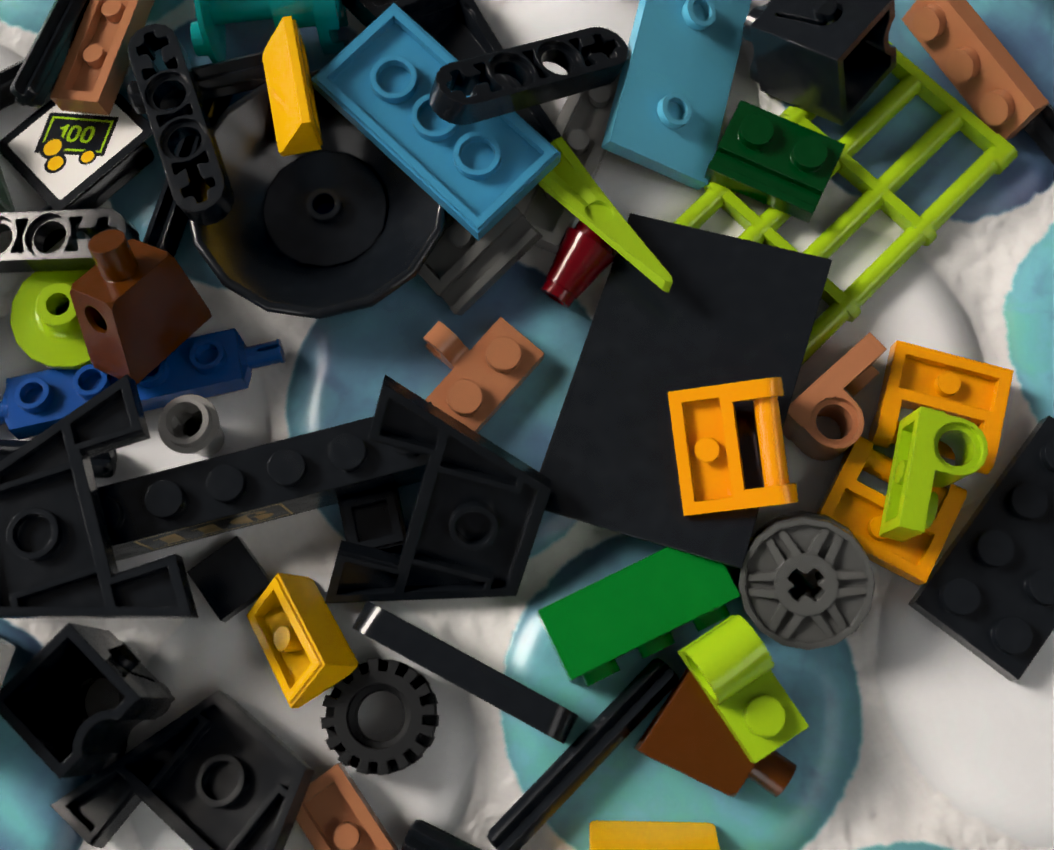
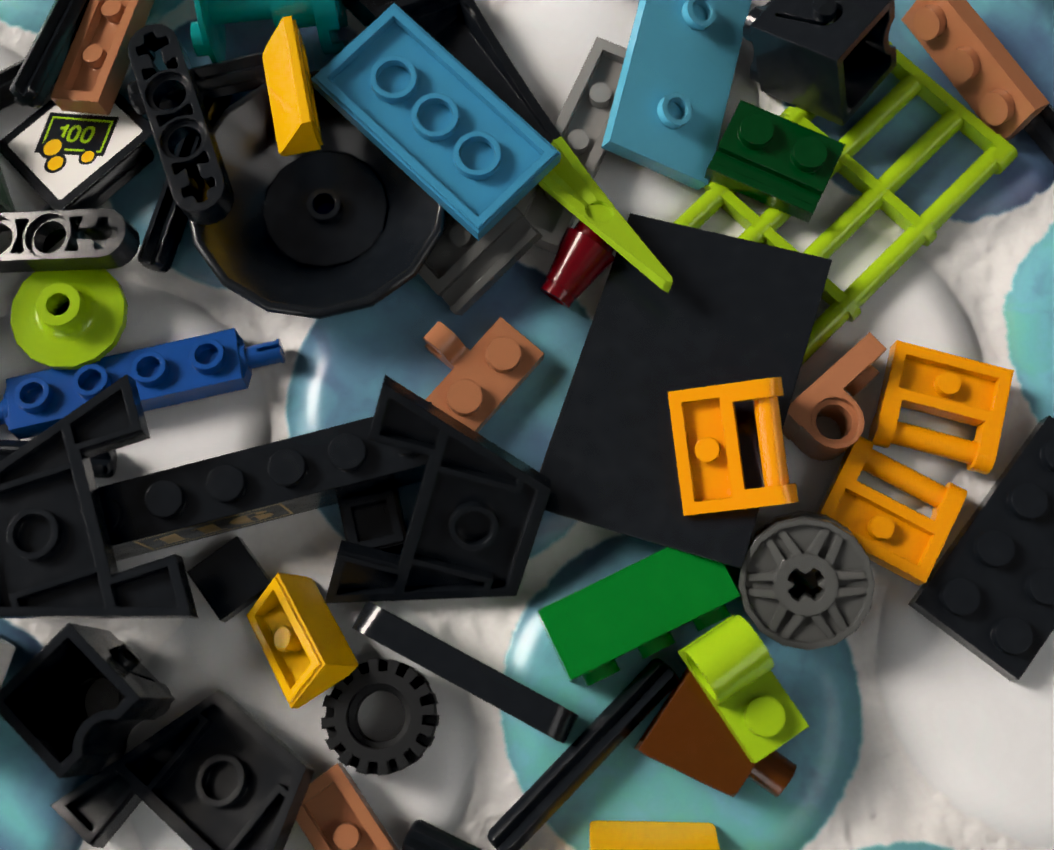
reddish brown torso [70,229,212,385] -> none
light grey cone [158,394,225,456] -> none
black beam [429,27,628,125] -> none
lime plate [879,406,988,542] -> none

